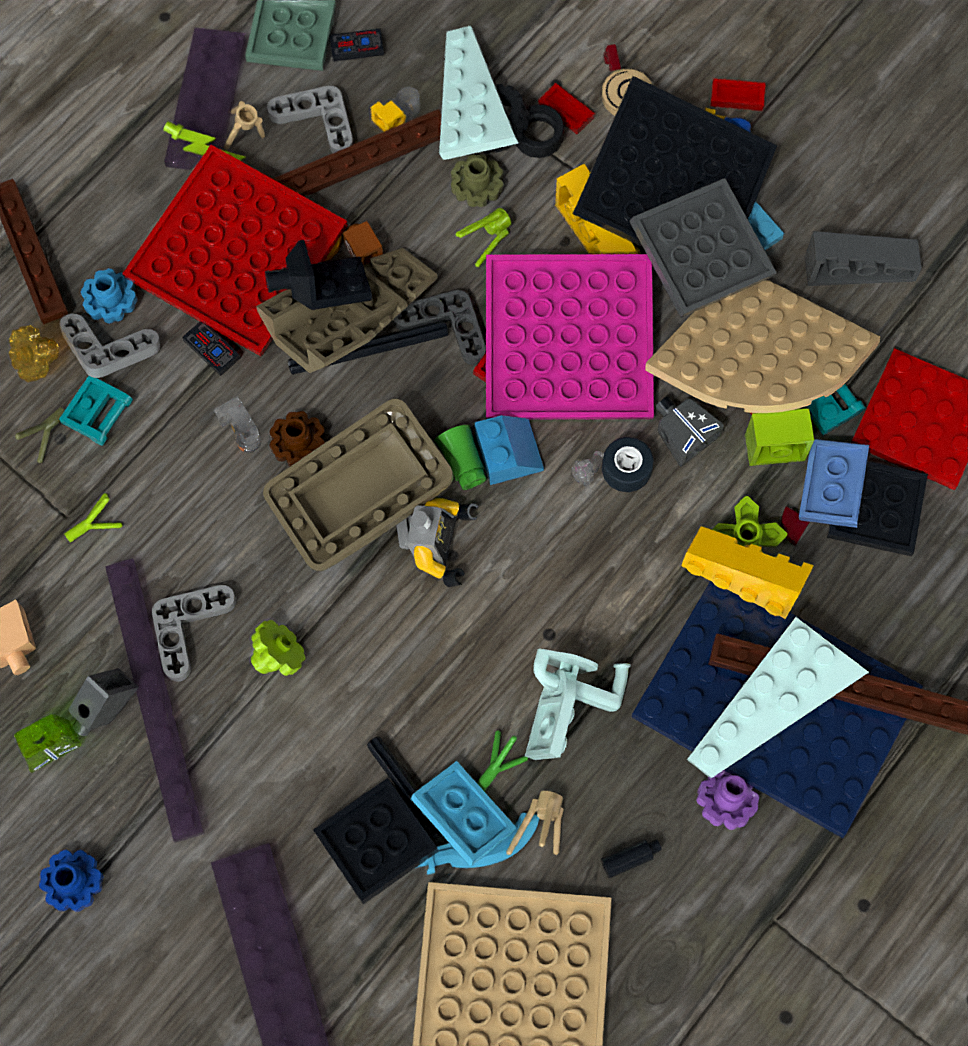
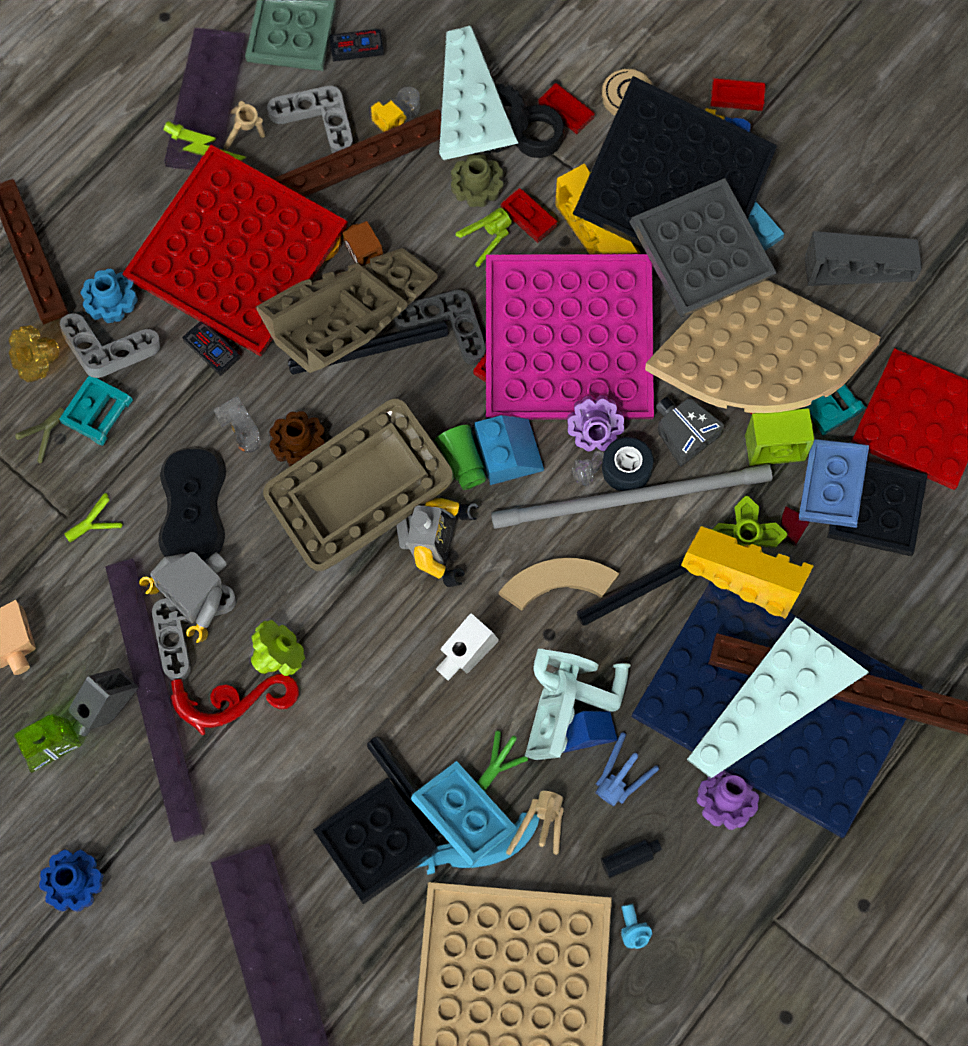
black plate [265,240,372,310] -> none
dark red tile [603,44,621,72] -> none
none -> light grey torso [139,552,226,643]
none -> black plate [158,447,226,561]
none -> red plant [171,674,299,735]
none -> white torso [436,613,499,681]
none -> light grey piece [491,464,772,529]
none -> tan tile [499,558,619,611]
none -> red plate [500,188,557,243]
none -> blue slope [563,711,617,753]
none -> medium lavender plant [567,395,624,452]
none -> black axle [577,554,689,626]
none -> medium blue plant [595,732,659,806]
none -> medium azure plate [621,904,652,949]

